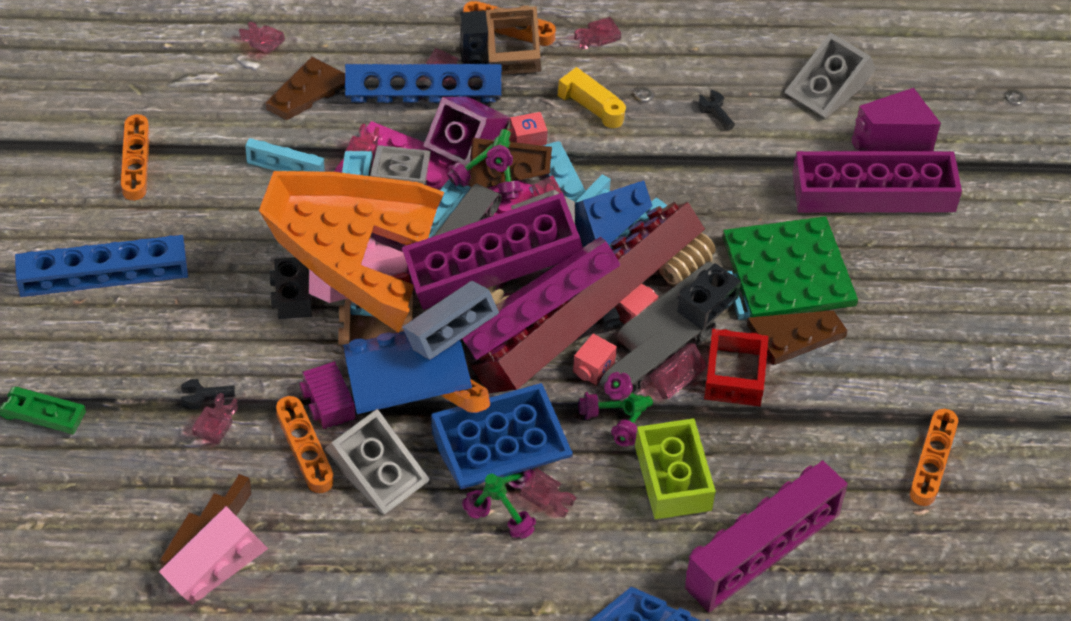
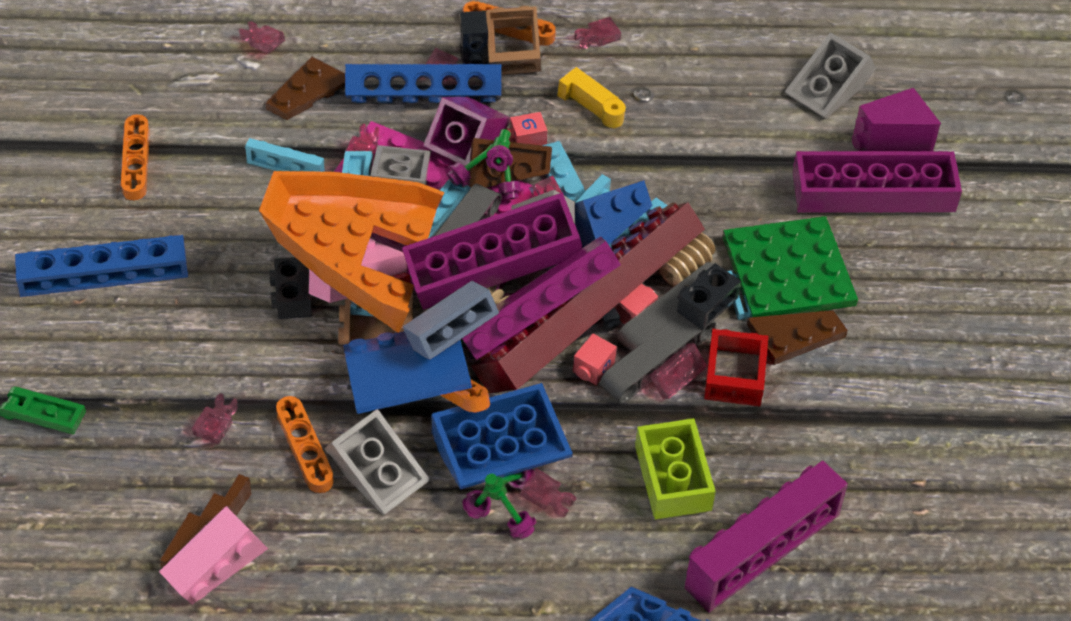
black bar [181,379,235,409] -> none
magenta brick [299,361,355,429] -> none
magenta plant [578,372,653,447] -> none
black bar [698,90,735,131] -> none
orange beam [910,408,958,506] -> none

